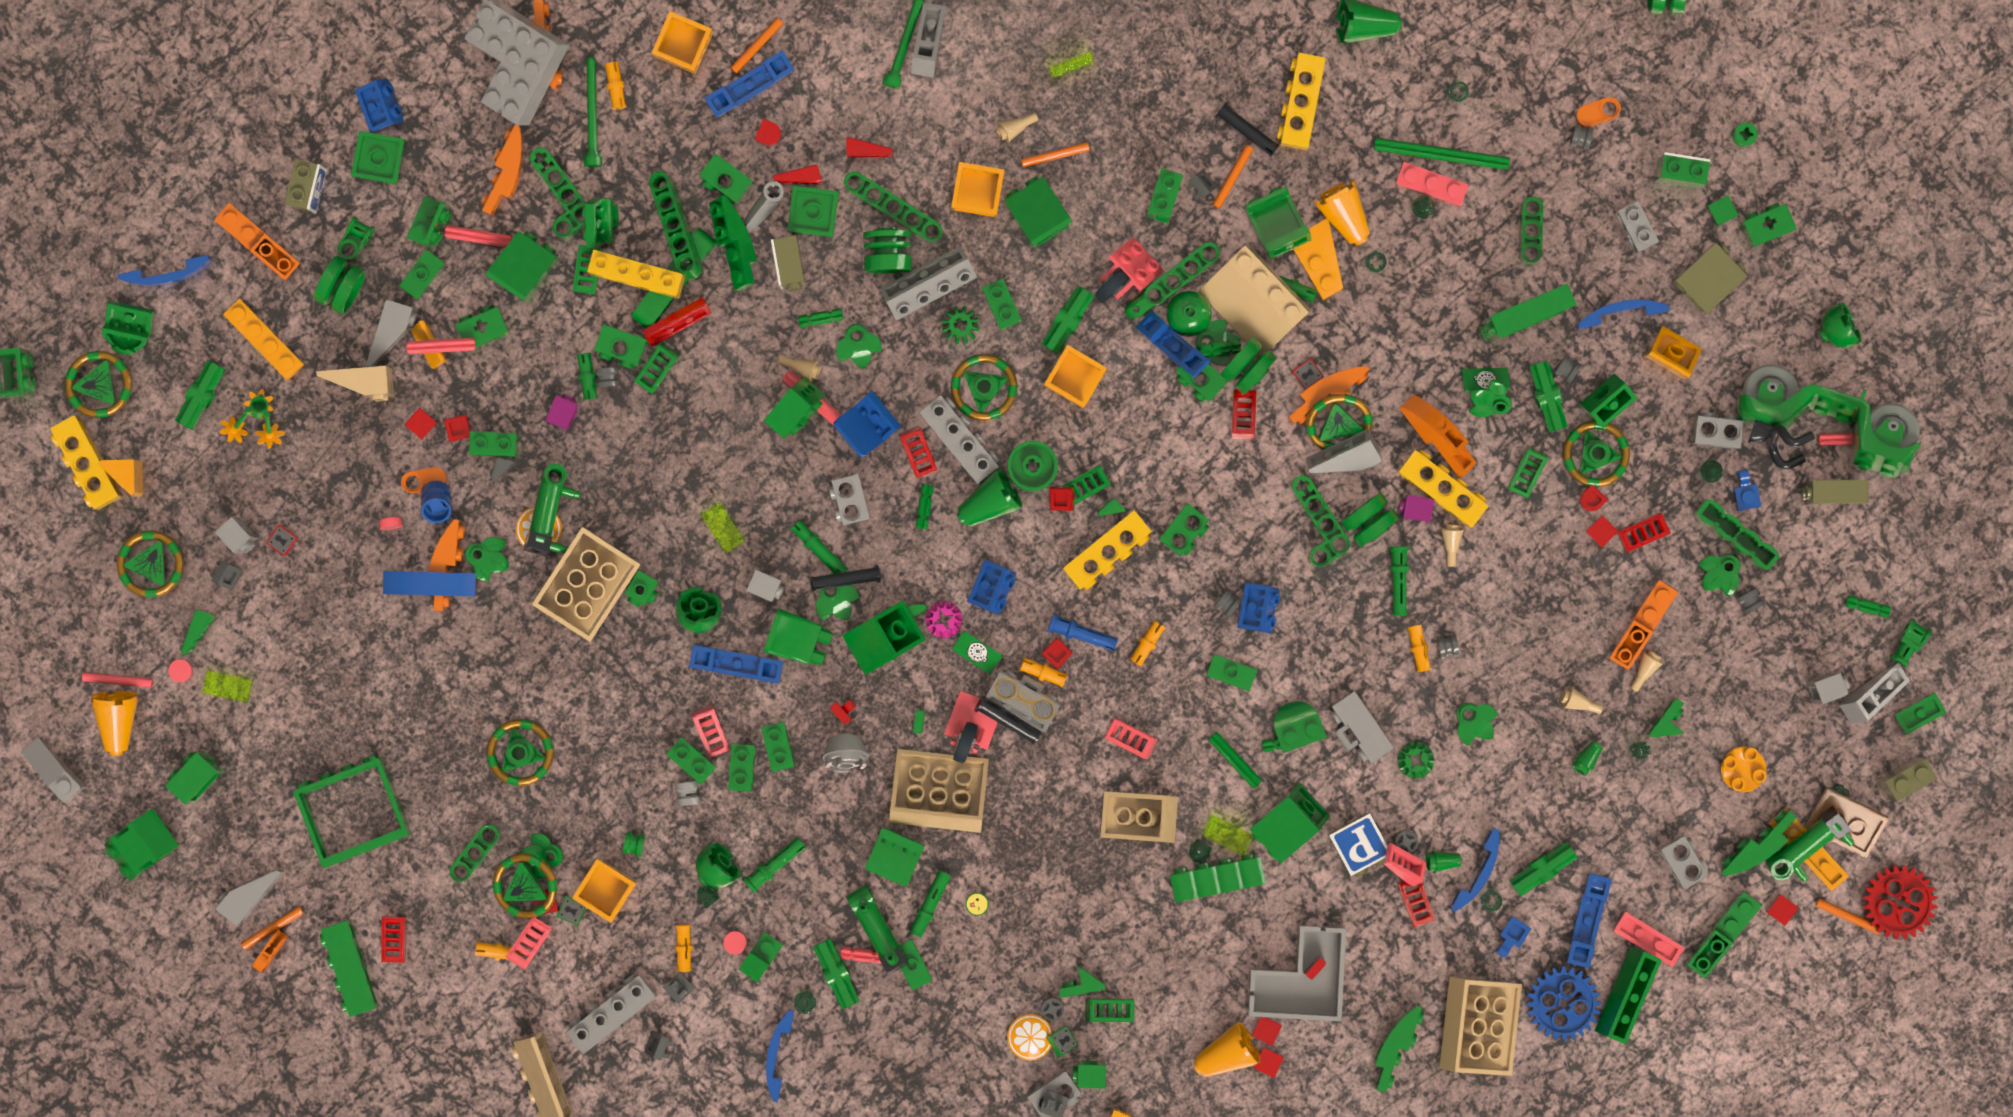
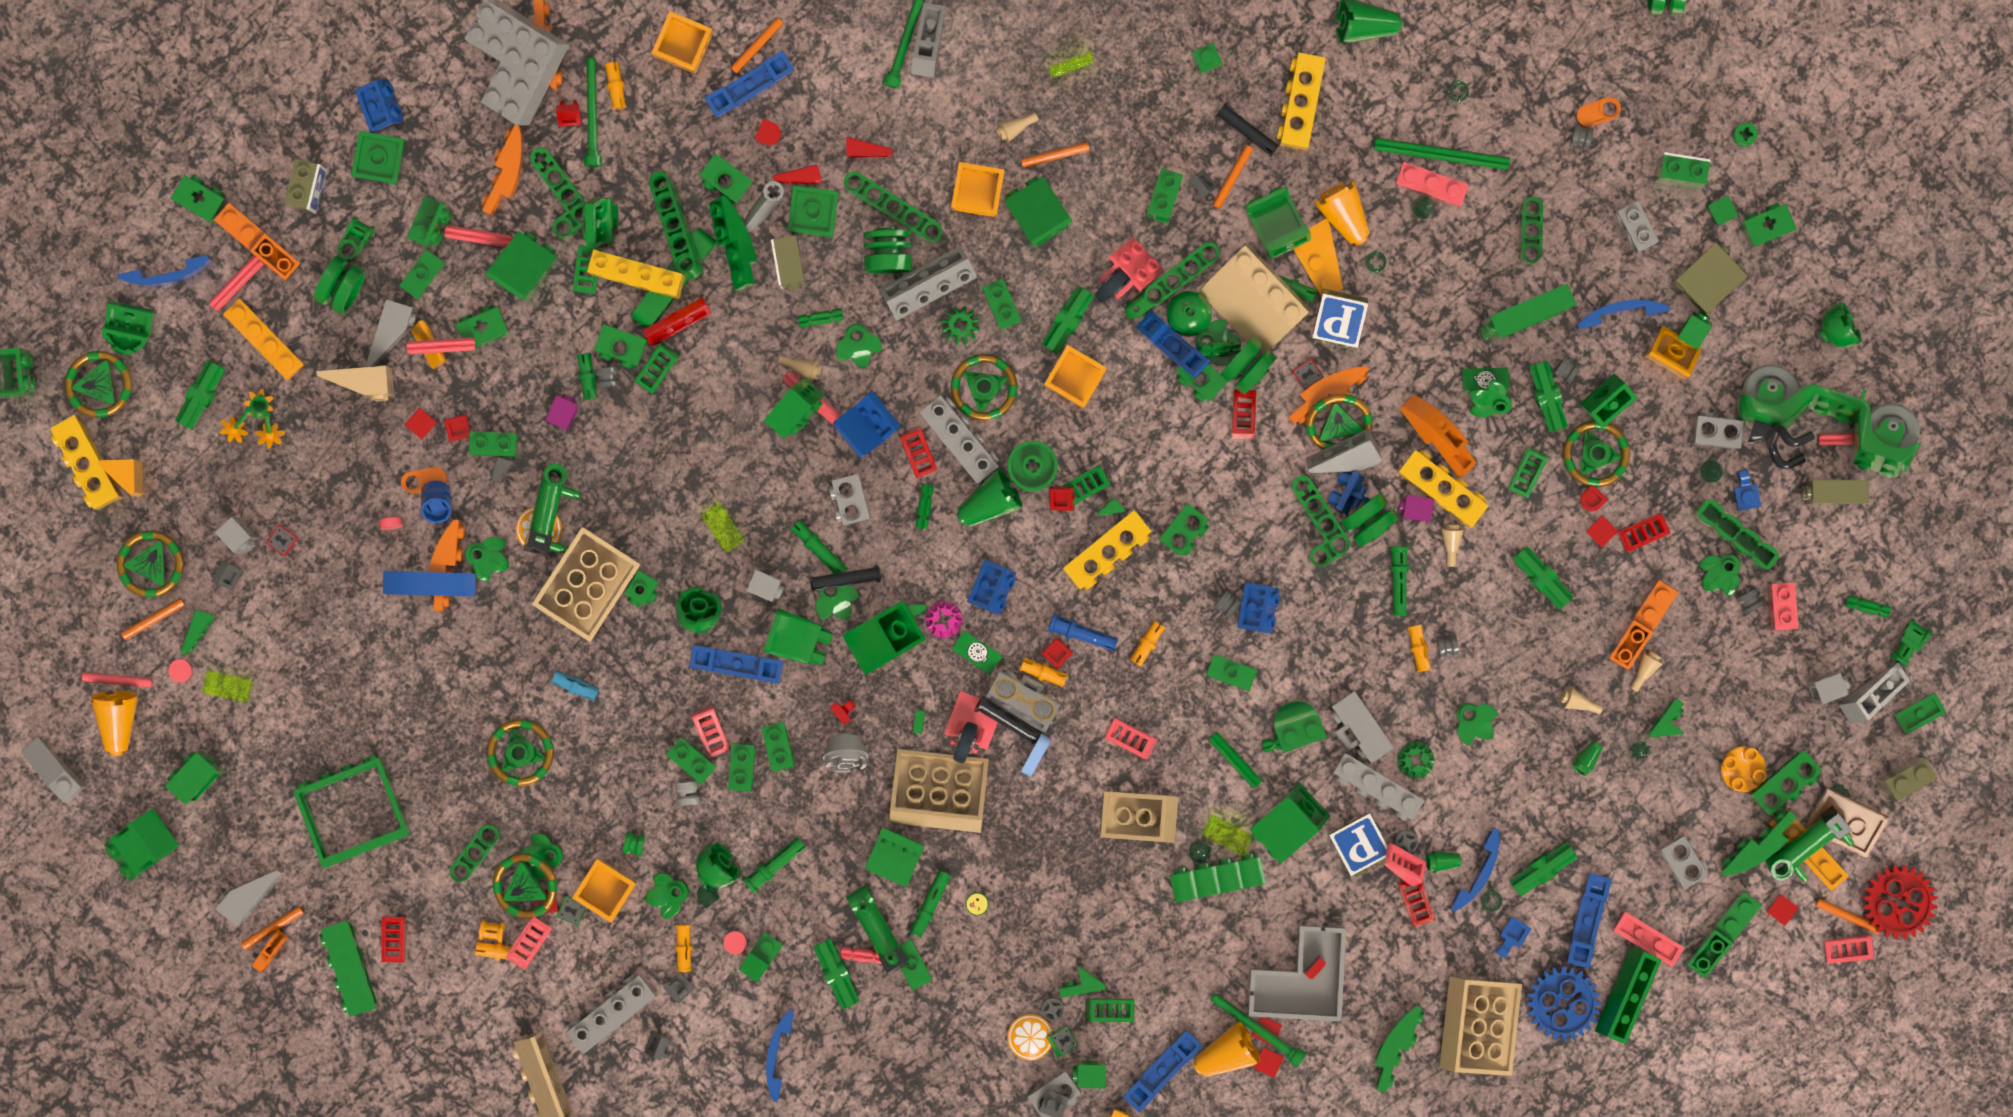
clear green plate [794,991,817,1014] -> none
none -> orange piece [121,598,185,640]
none -> green brick [170,175,227,224]
none -> coral axle [209,256,264,311]
none -> light orange bush [479,919,505,943]
none -> dark azure pin [551,670,600,702]
none -> red tile [556,99,582,127]
none -> green plate [645,873,689,919]
none -> light blue beam [1021,734,1051,777]
none -> blue slope [1123,1030,1203,1113]
none -> green brick [1191,43,1223,76]
none -> green piece [1211,993,1307,1068]
none -> piece [1313,288,1368,349]
none -> blue hips [1328,471,1369,515]
none -> light grey brick [1332,752,1425,822]
none -> green piece [1513,546,1574,610]
none -> green brick [1678,311,1712,350]
none -> green brick [1748,749,1822,816]
none -> coral brick [1767,583,1798,630]
none -> coral slope [1824,934,1875,964]

